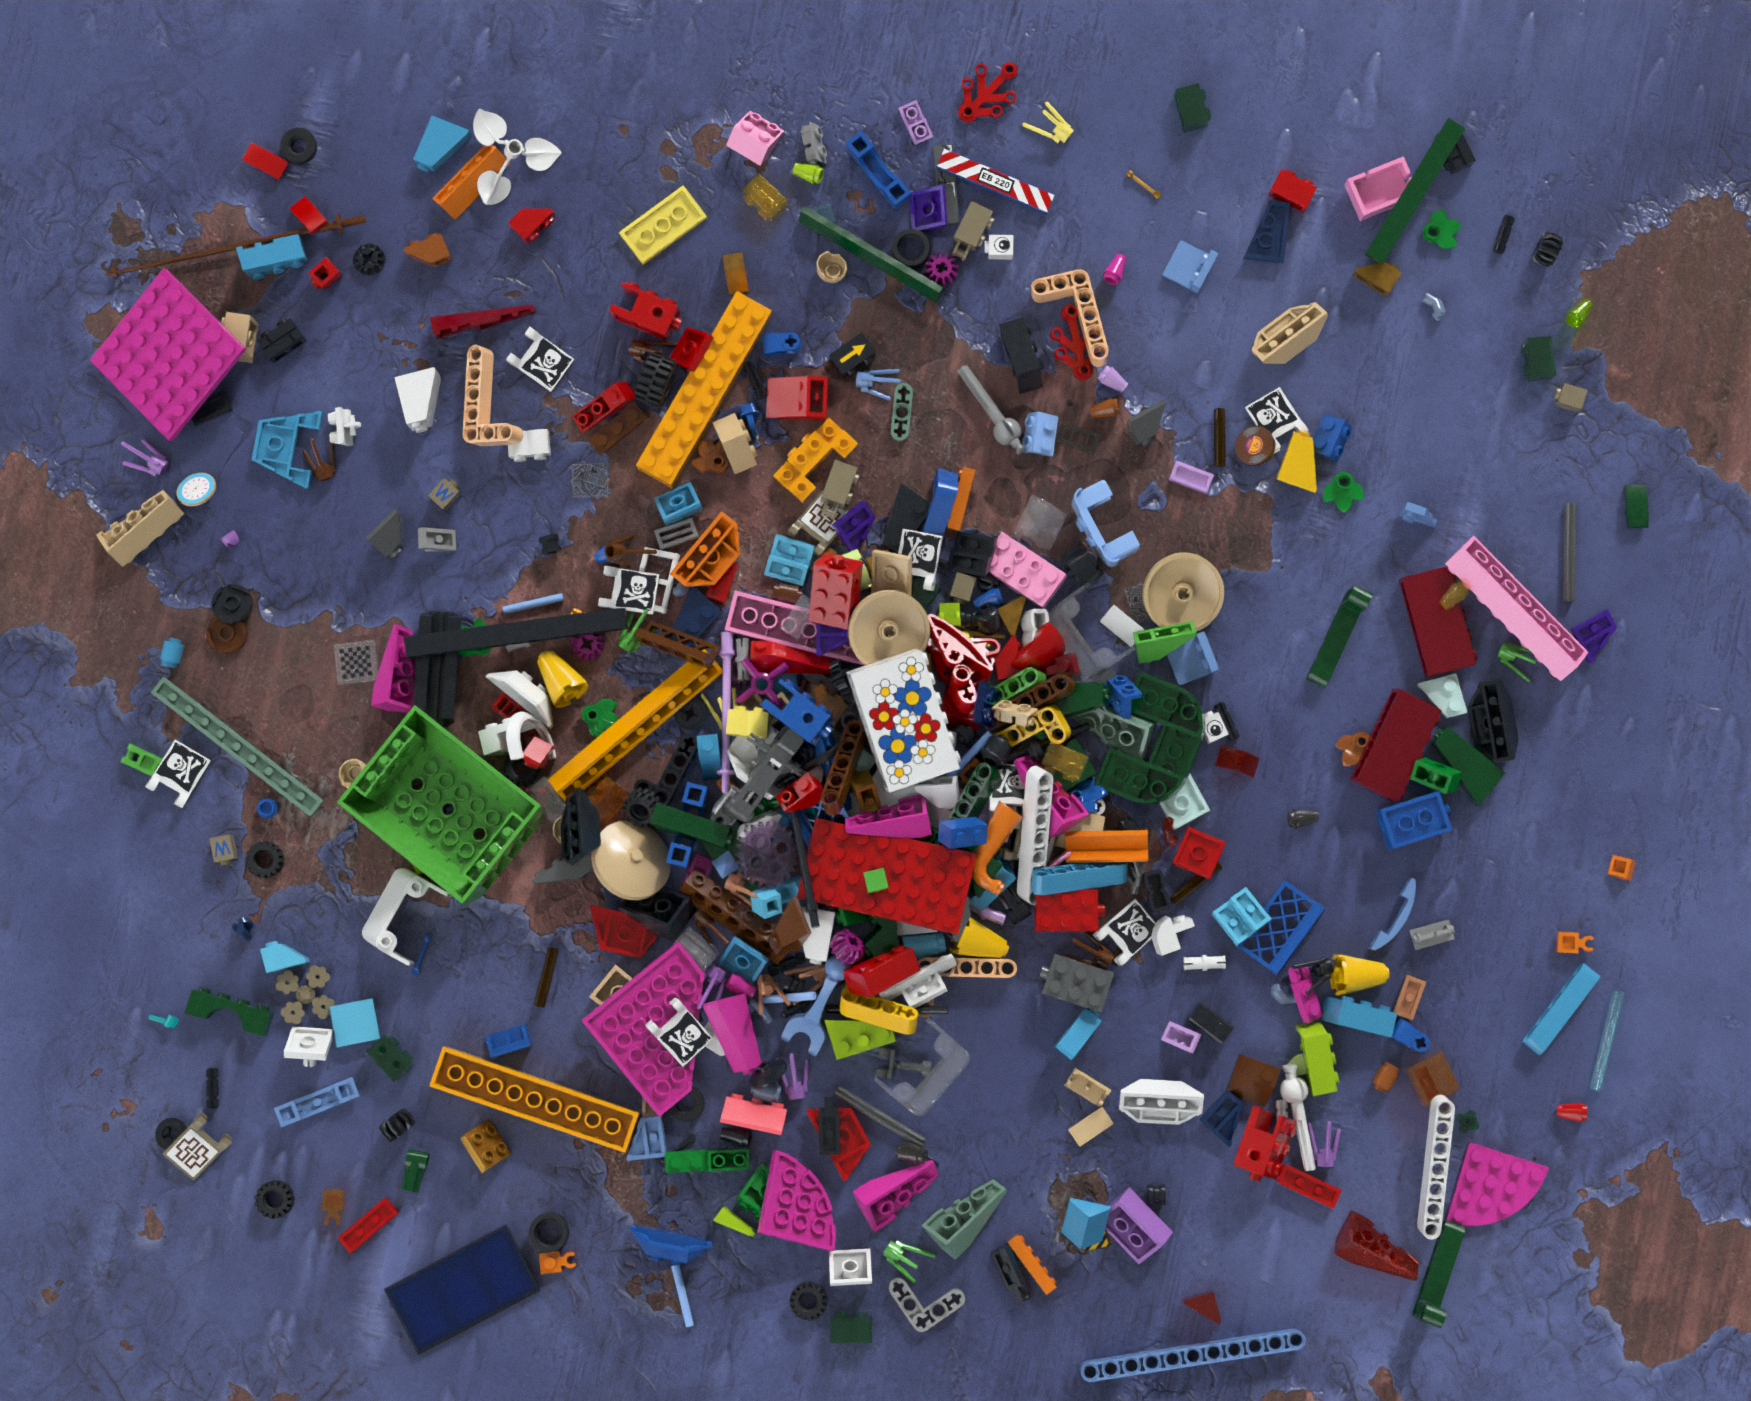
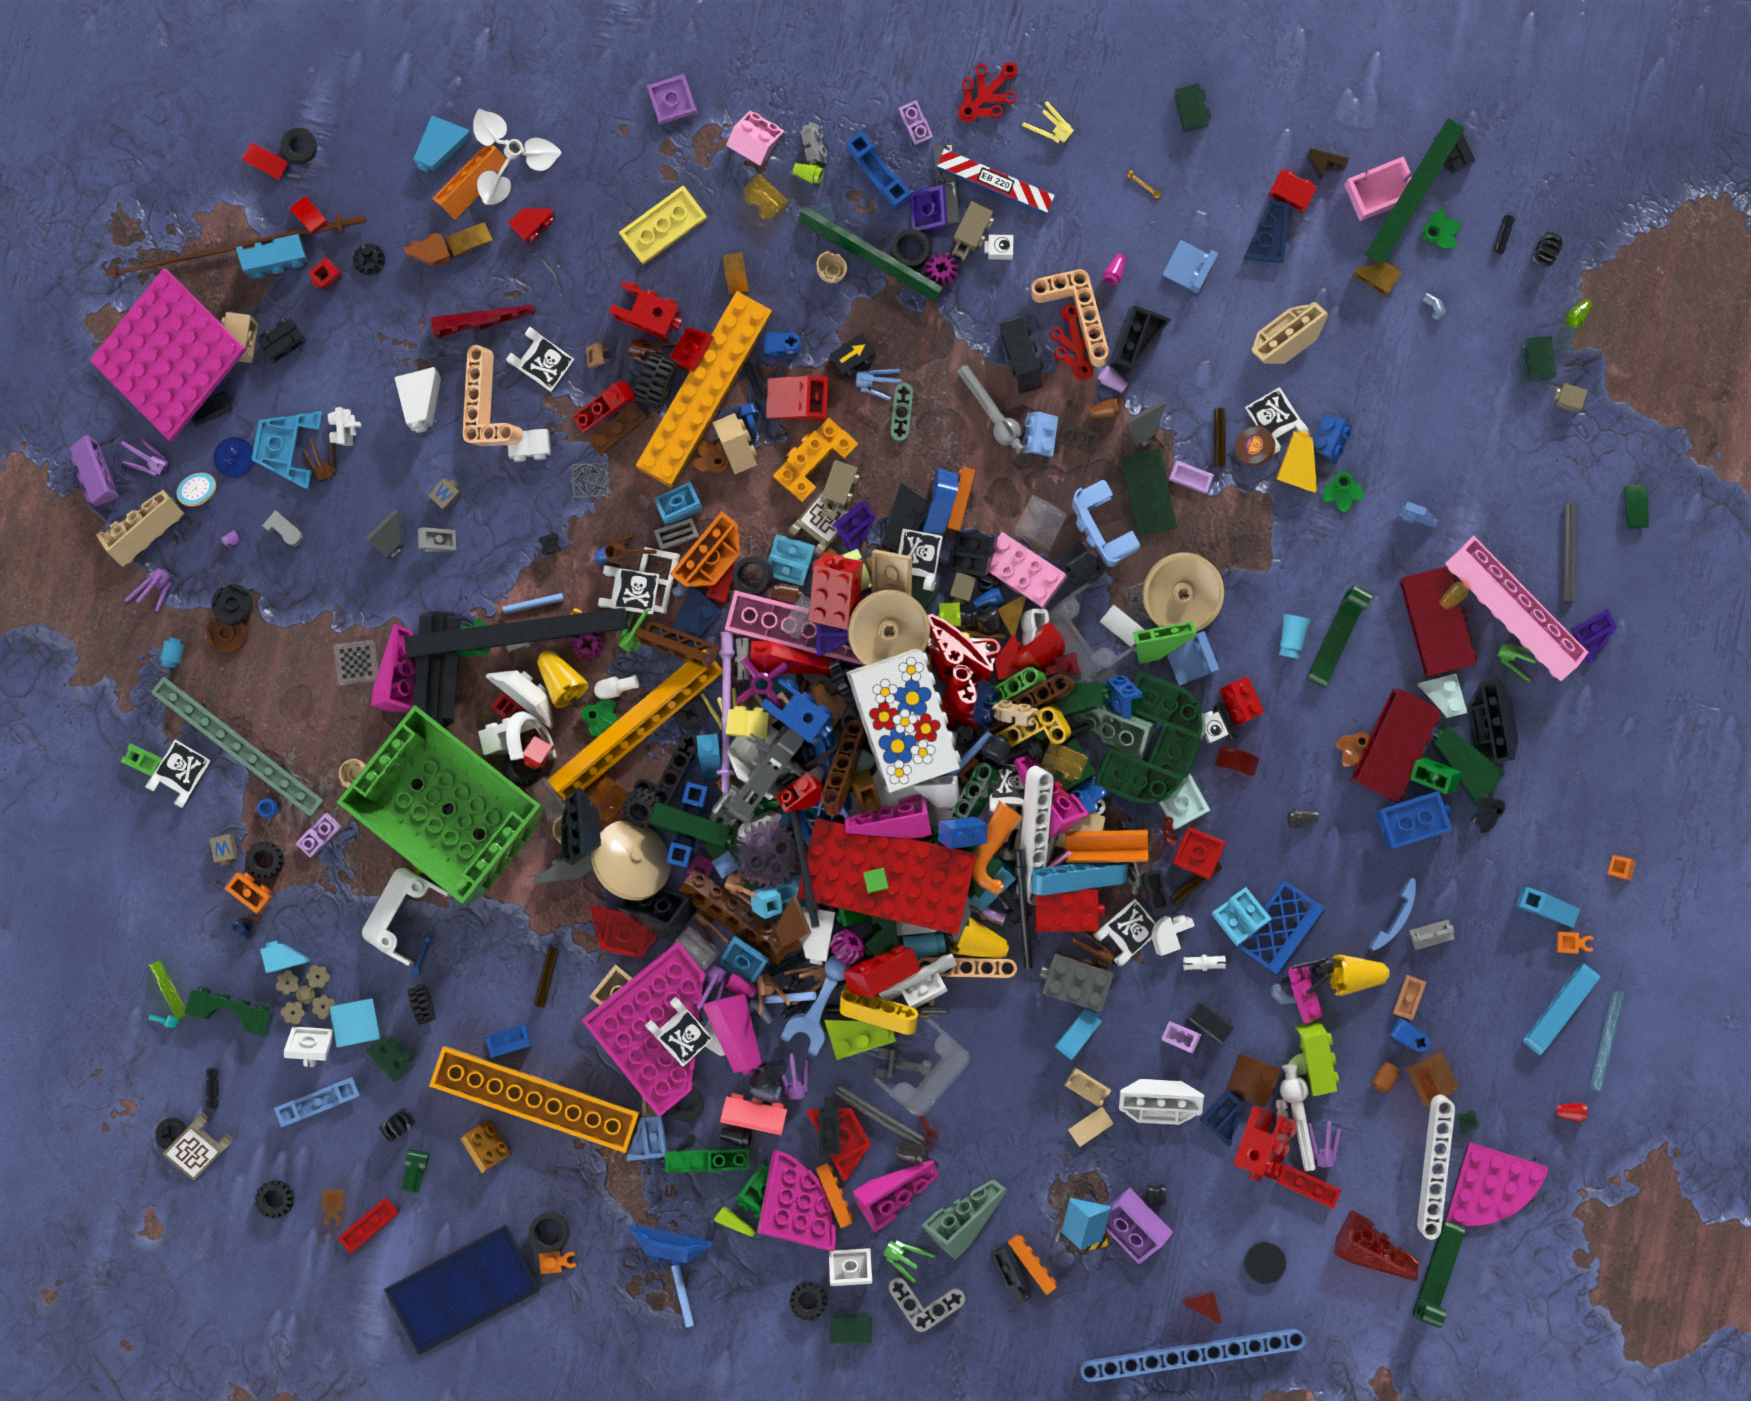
dark azure wedge [1319,996,1397,1038] -> none
none -> medium lavender slope [70,435,119,507]
none -> medium lavender plant [125,568,172,611]
none -> clear neon green axle [148,960,187,1019]
none -> clear blue piece [214,437,254,478]
none -> orange brick [224,872,274,914]
none -> light grey leg [262,510,303,546]
none -> lavender slope [296,813,342,858]
none -> black tyre [408,985,436,1025]
none -> pearl gold slope [445,222,493,257]
none -> medium nougat tile [586,343,610,368]
none -> white arm [594,675,639,699]
none -> medium lavender plate [647,74,697,125]
none -> black tyre [732,556,774,595]
none -> orange piece [816,1162,854,1228]
none -> clear red hand [919,1115,939,1145]
none -> black bar [1014,849,1033,969]
none -> black wedge [1109,305,1171,372]
none -> clear green tile [1120,449,1177,536]
none -> red bracket [1219,676,1265,726]
none -> black tile [1244,1242,1286,1284]
none -> medium azure plant [1279,614,1311,659]
none -> dark brown slope [1306,148,1349,180]
none -> black plate [1471,795,1505,833]
none -> dark azure slope [1515,887,1580,928]

